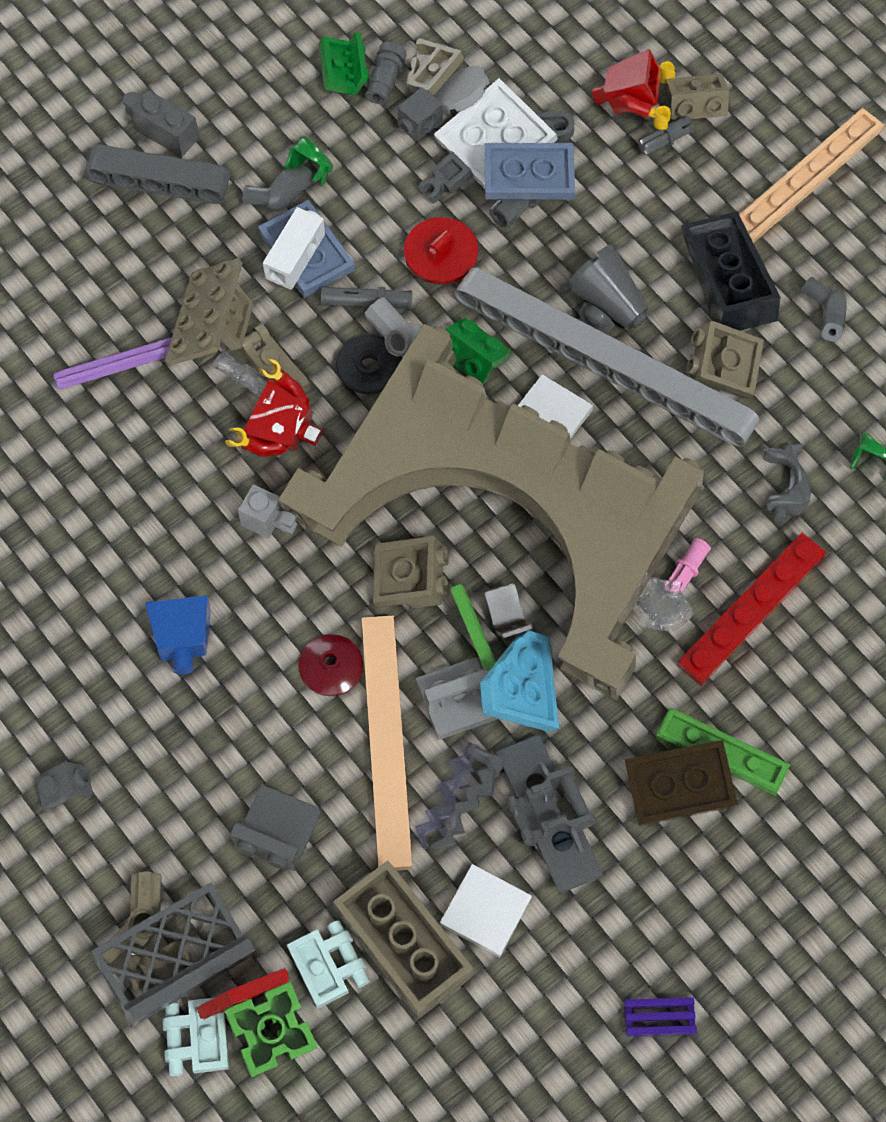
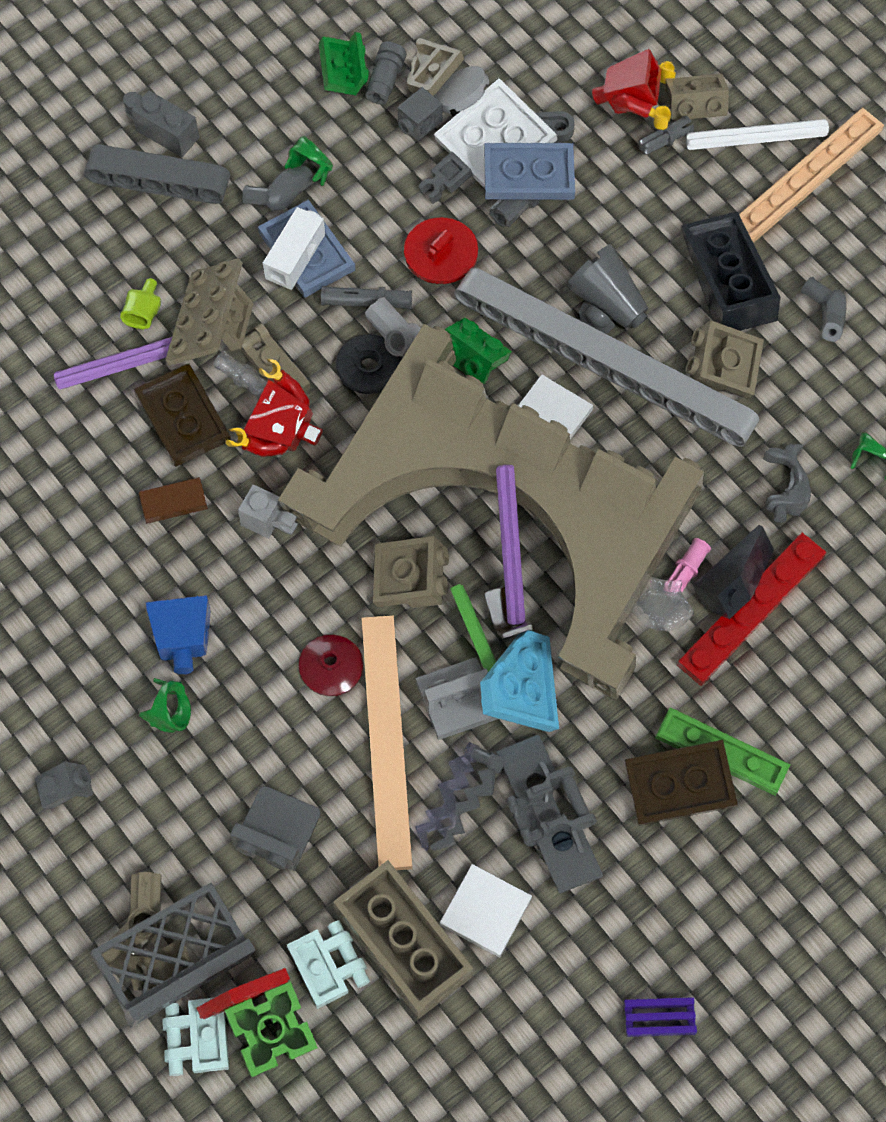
none -> lime piece [120,278,161,329]
none -> dark brown plate [134,363,231,467]
none -> reddish brown tile [139,477,208,524]
none -> green piece [139,678,191,733]
none -> medium lavender axle [496,465,525,625]
none -> white axle [686,119,829,150]
none -> black slope [693,525,774,619]

